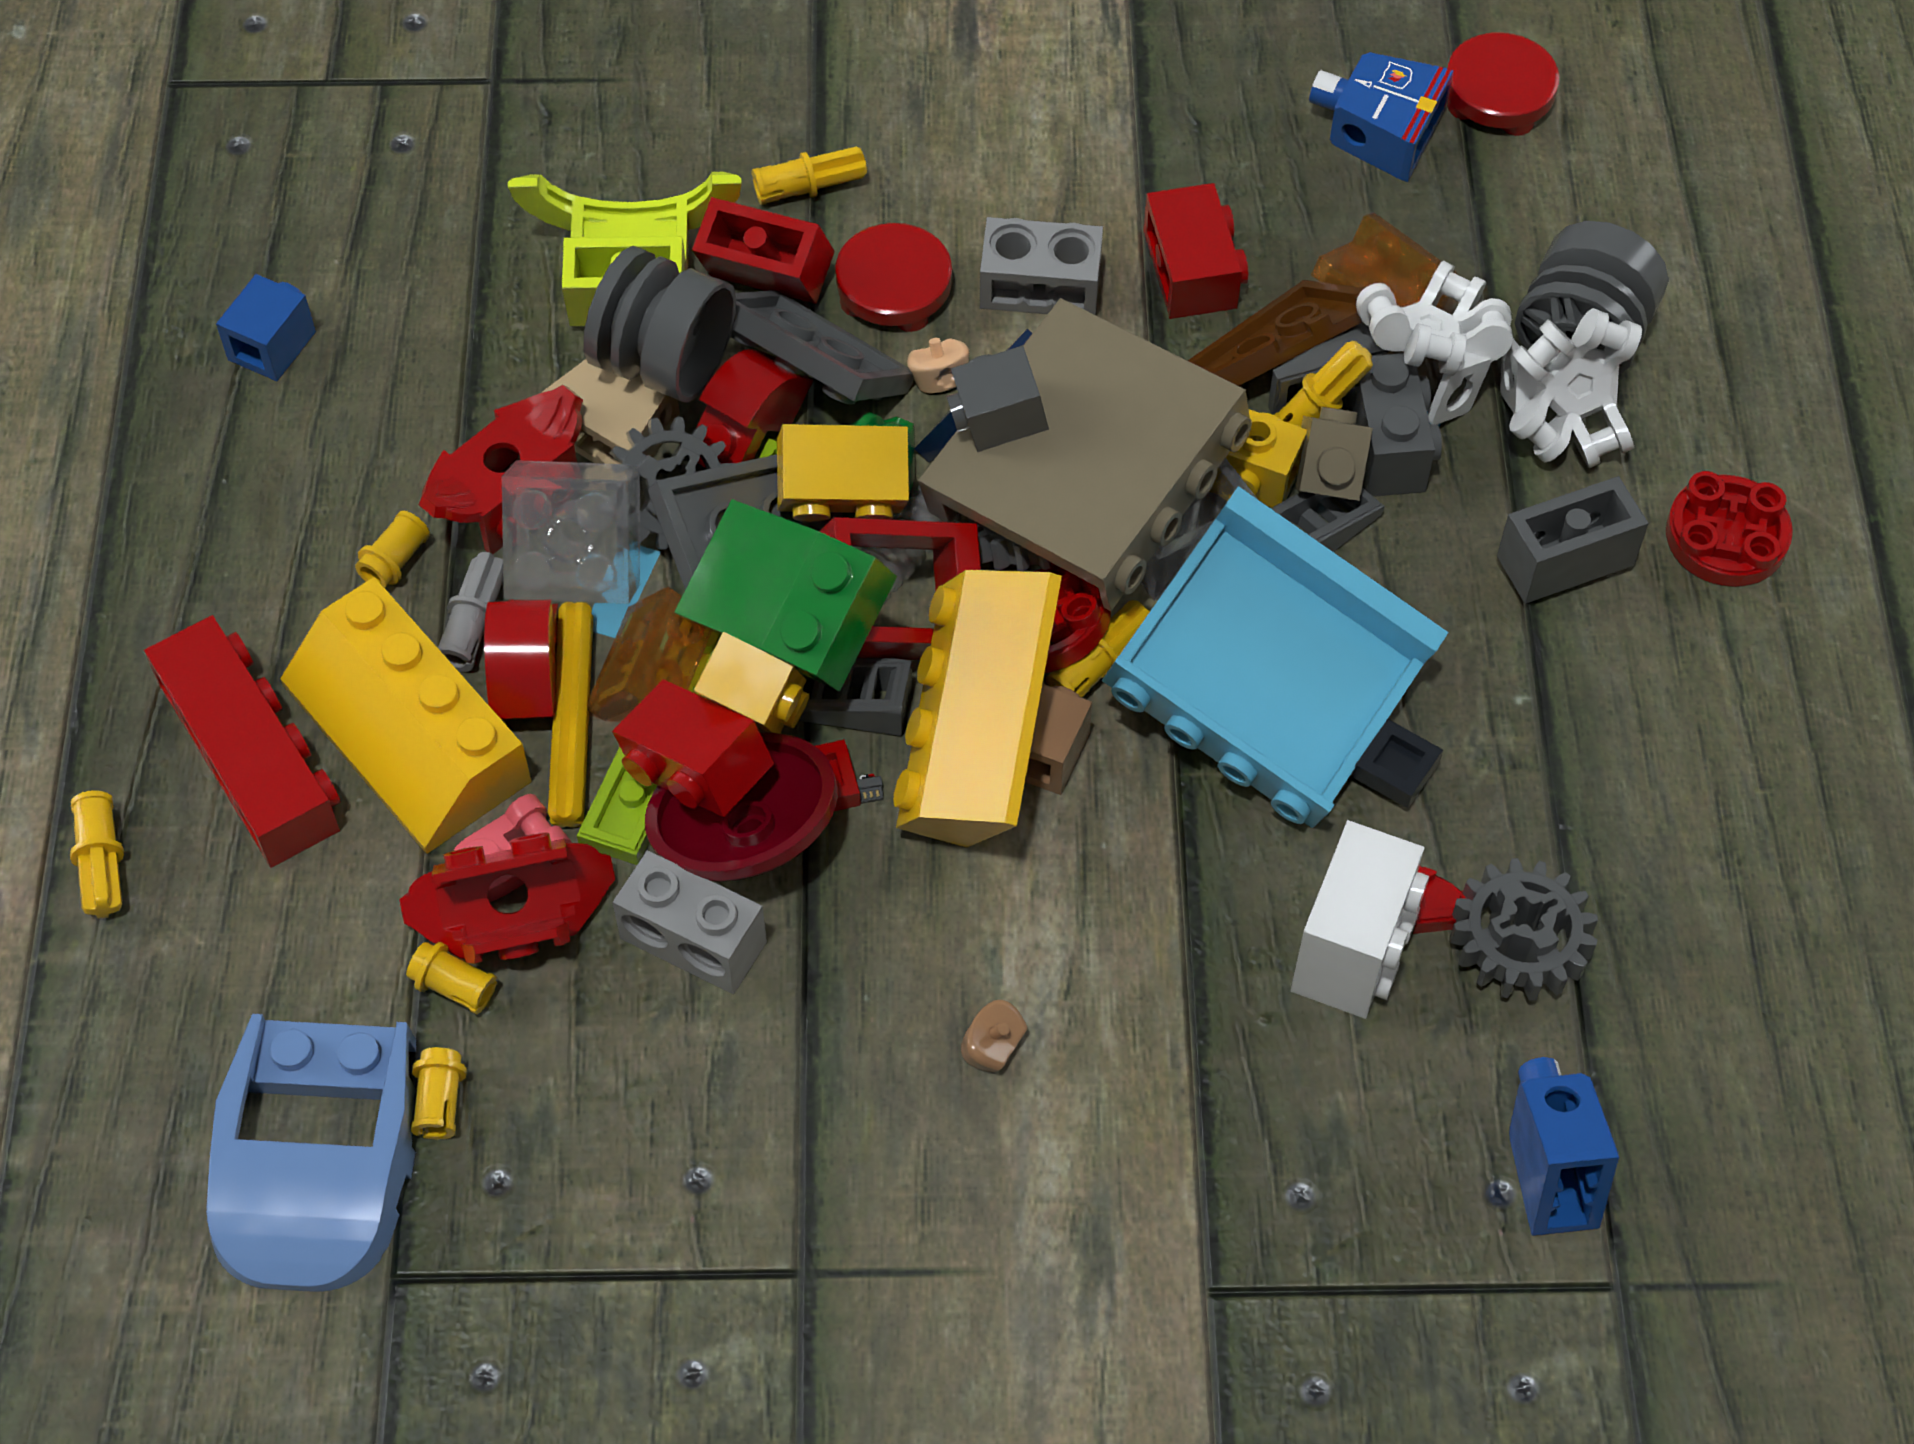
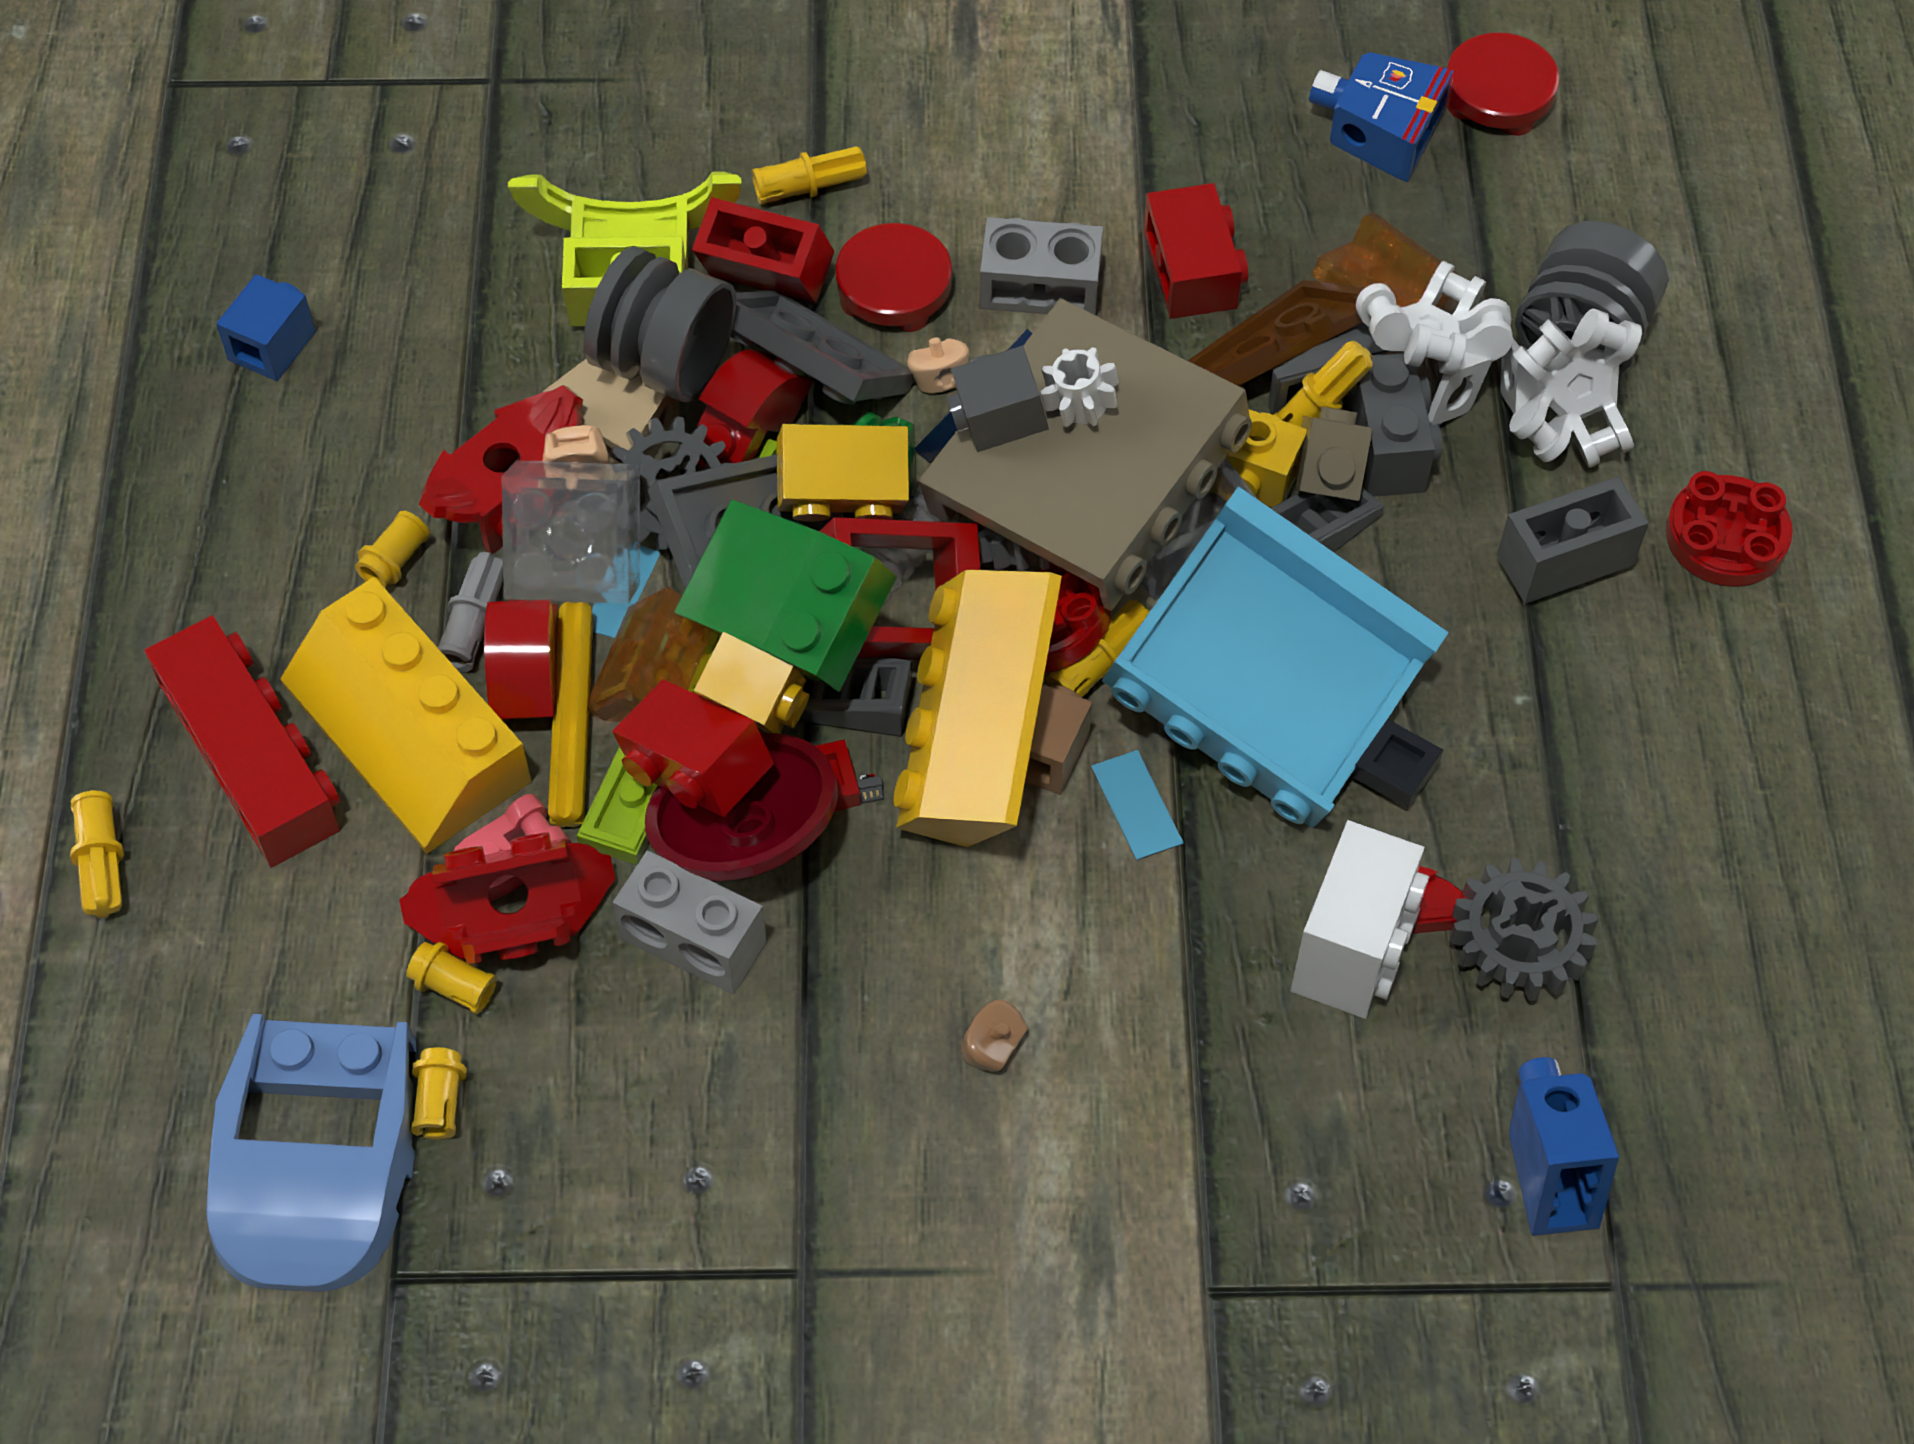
none -> light nougat piece [542,425,609,482]
none -> white gear [1040,347,1119,427]
none -> medium azure sticker [1091,750,1184,860]

